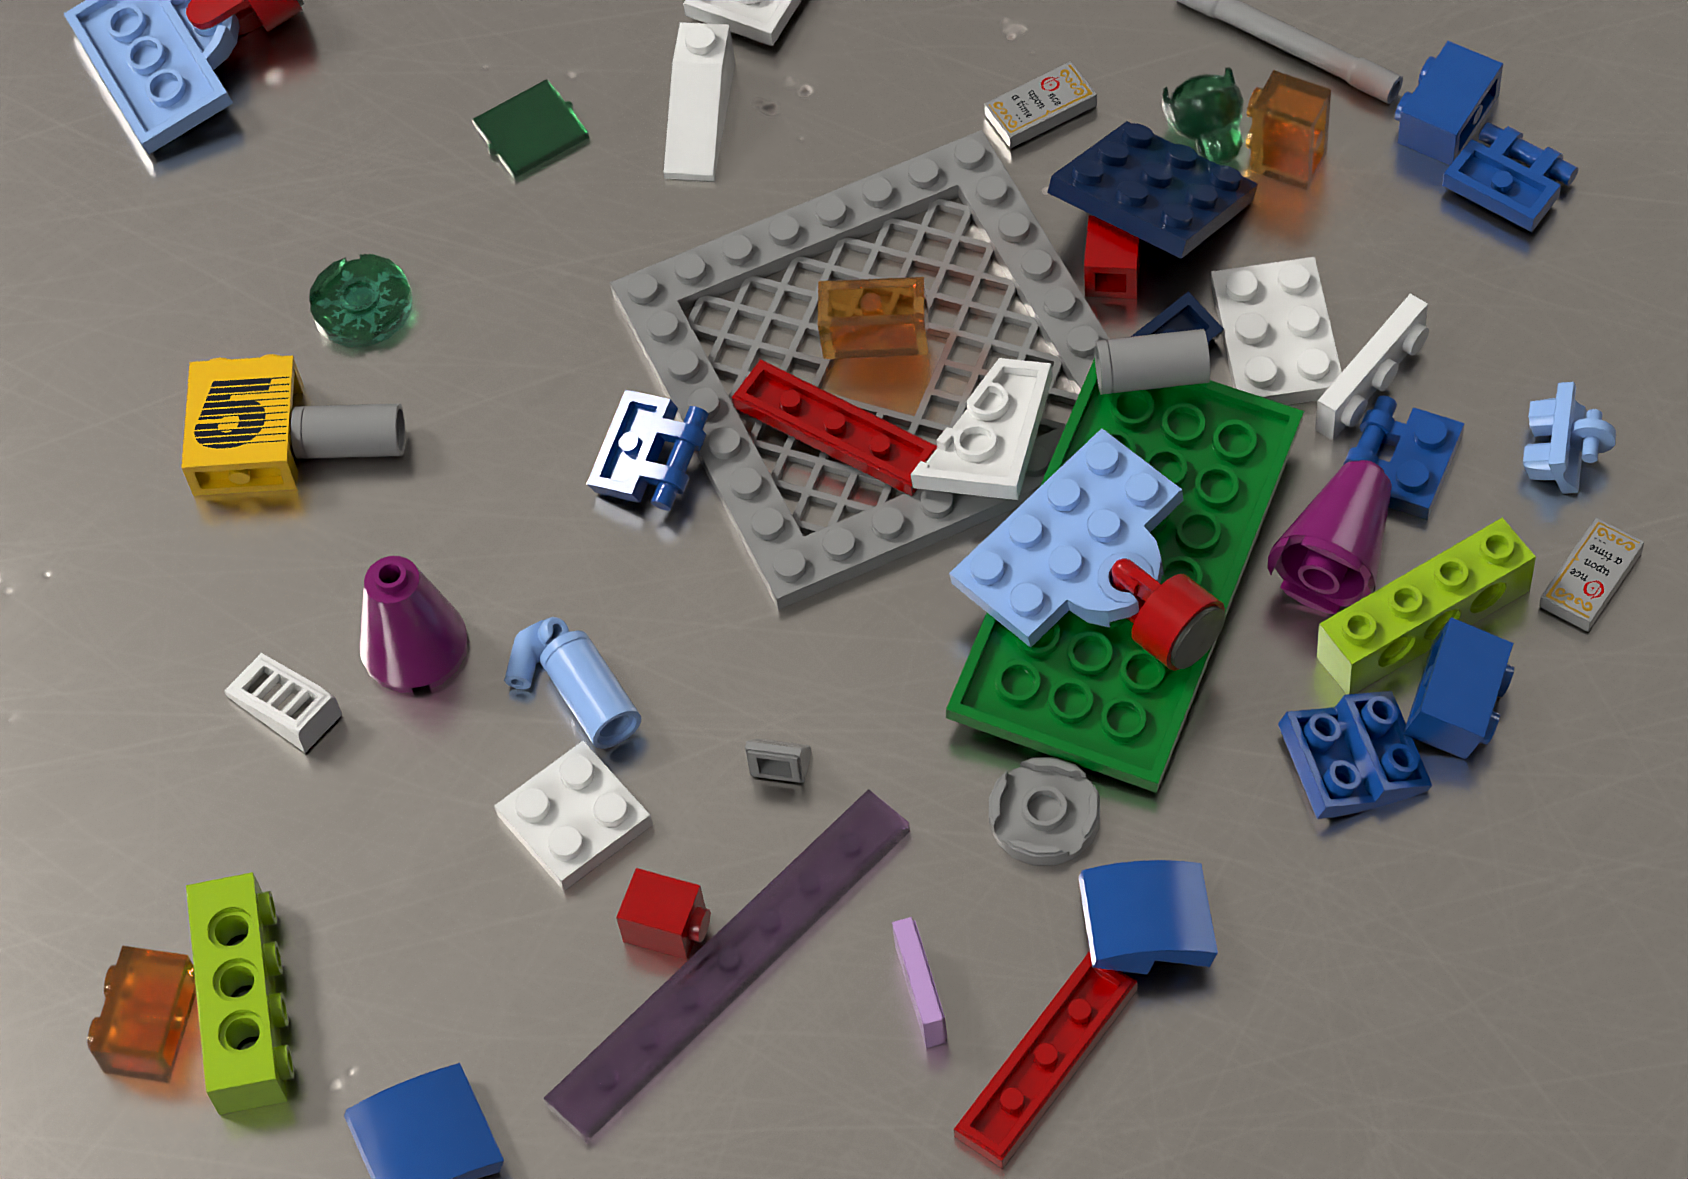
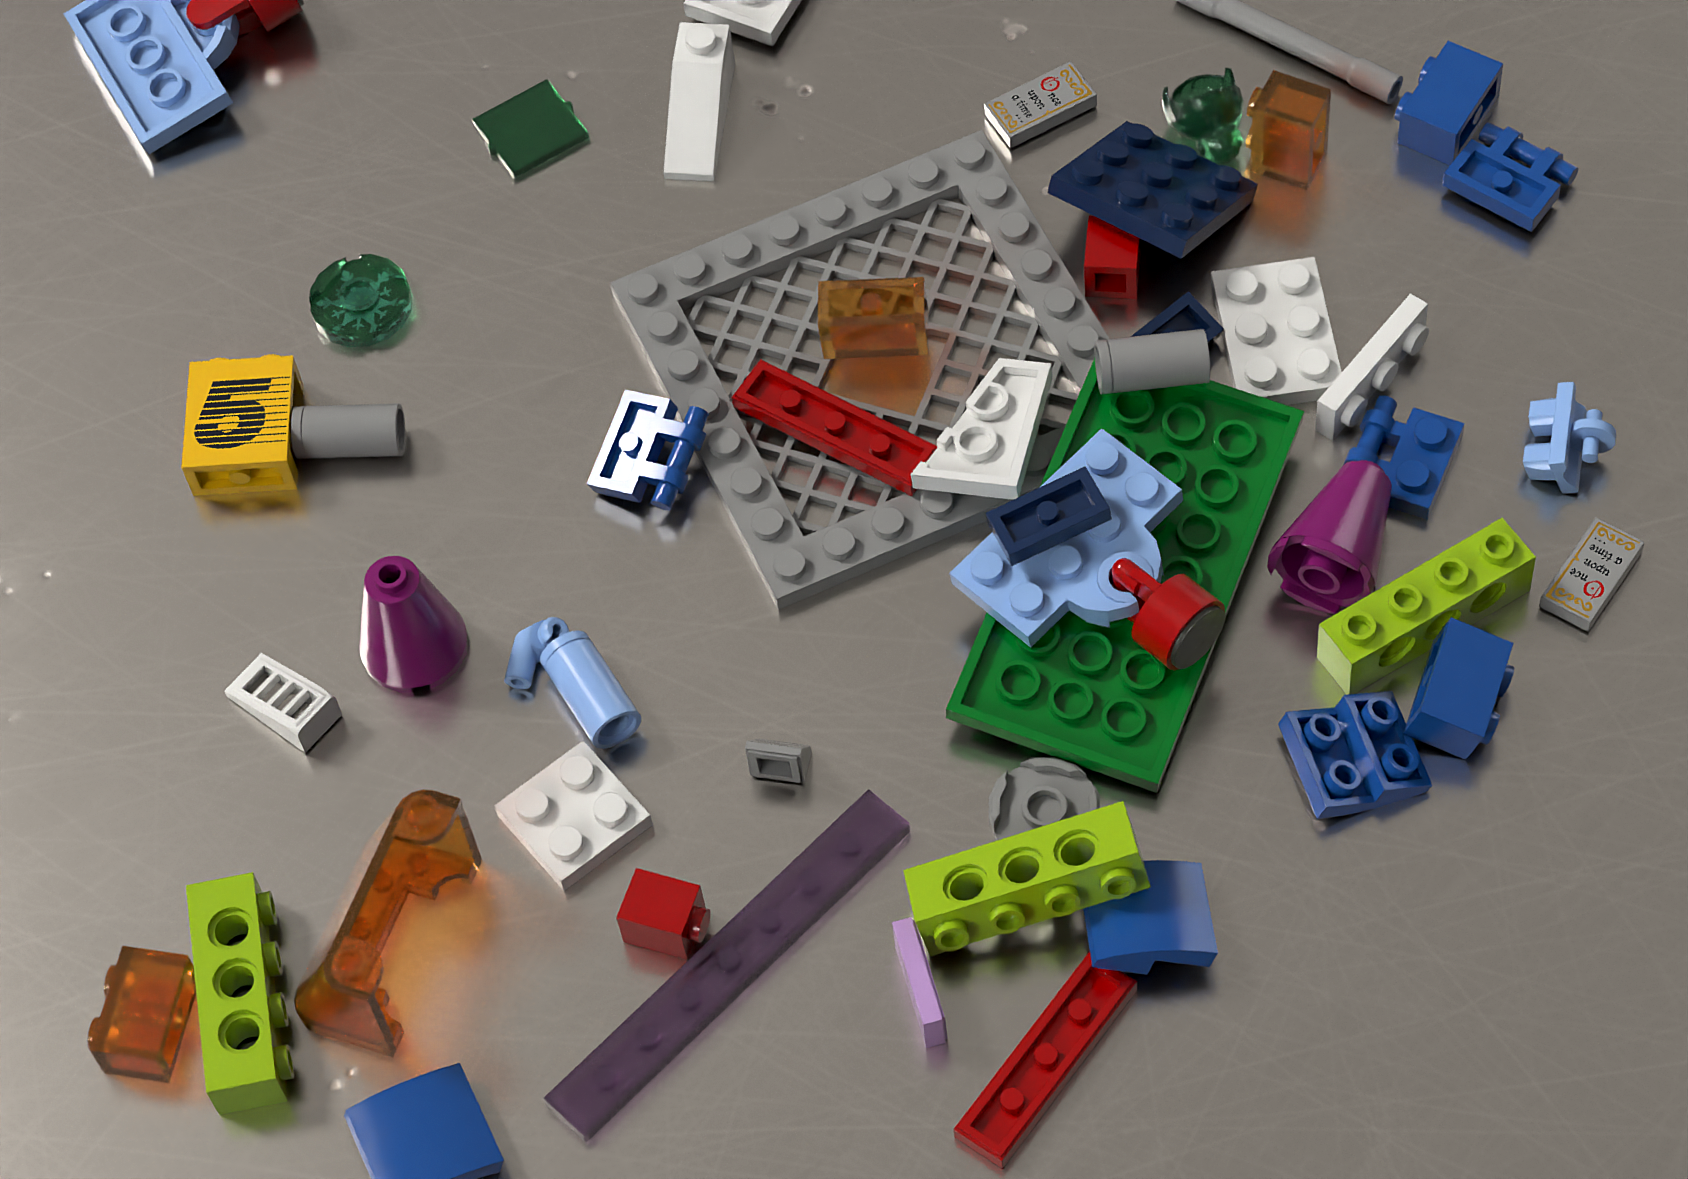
none -> clear orange windscreen [294,789,482,1057]
none -> lime brick [903,801,1151,956]
none -> dark blue plate [985,466,1112,566]

